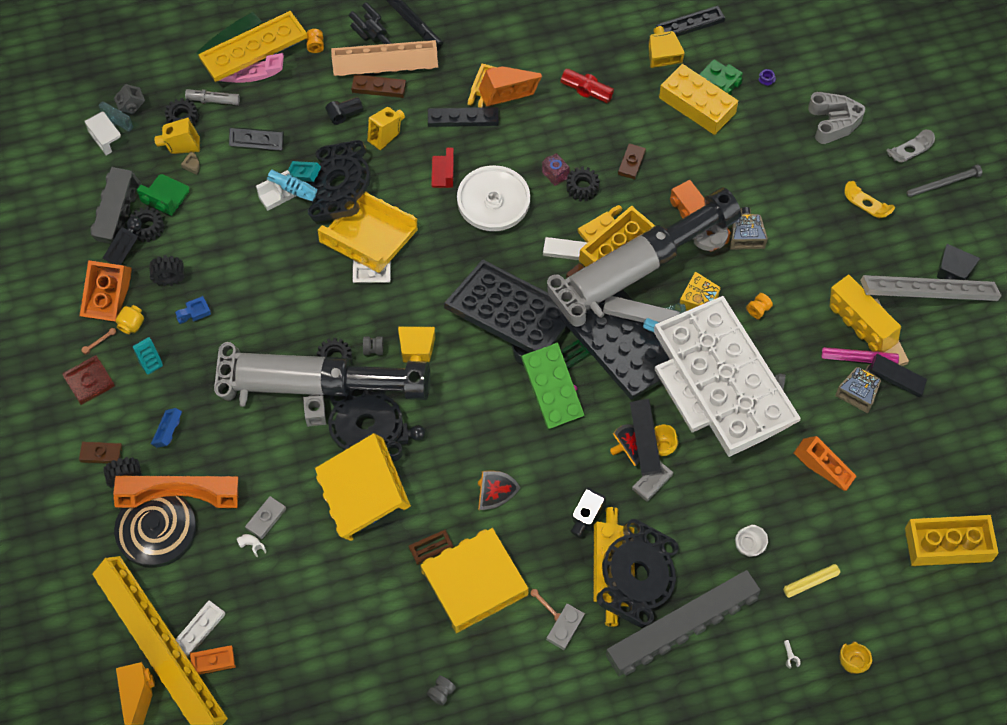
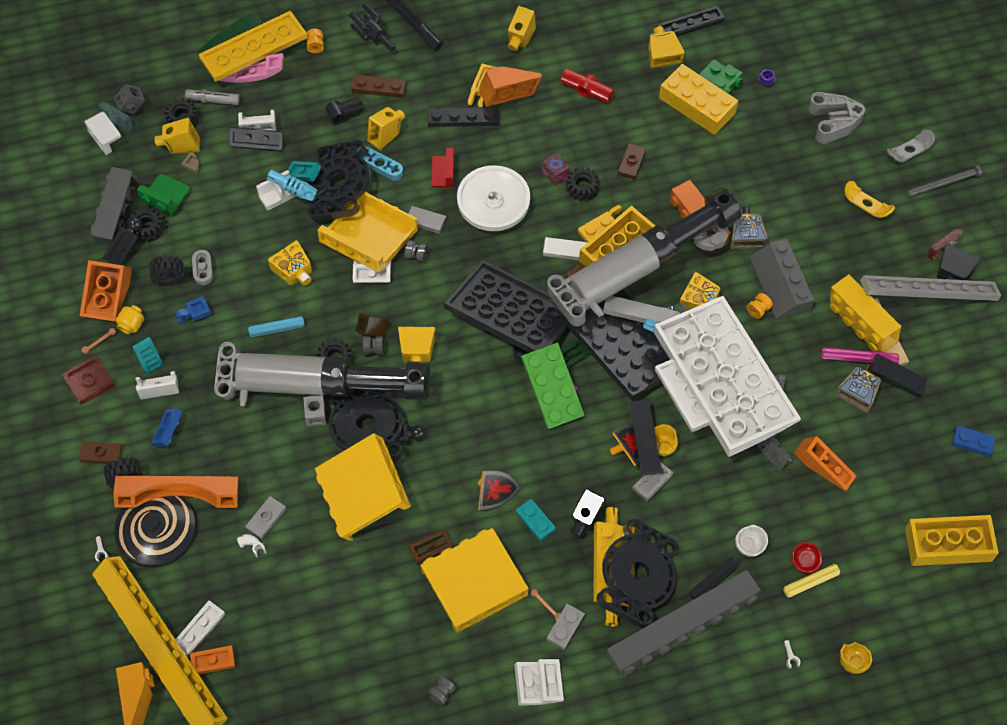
light nougat brick [331,40,438,76] -> none
none -> white hand [95,536,109,563]
none -> white hinge [136,371,179,400]
none -> light grey plate [192,250,213,285]
none -> white hinge [239,110,276,131]
none -> medium azure axle [248,316,305,337]
none -> yellow torso [268,240,312,286]
none -> dark brown panel [355,313,388,337]
none -> medium azure beam [358,147,403,181]
none -> dark grey wheel [405,240,428,262]
none -> light grey tile [408,206,446,234]
none -> yellow torso [508,6,536,51]
none -> white slope [514,659,564,706]
none -> teal plate [515,499,556,542]
none -> black axle [689,557,739,600]
none -> dark grey slope [749,238,814,320]
none -> dark grey hinge [756,436,793,472]
none -> red hair [791,542,822,573]
none -> clear red tile [927,228,963,261]
none -> blue plate [952,425,996,457]

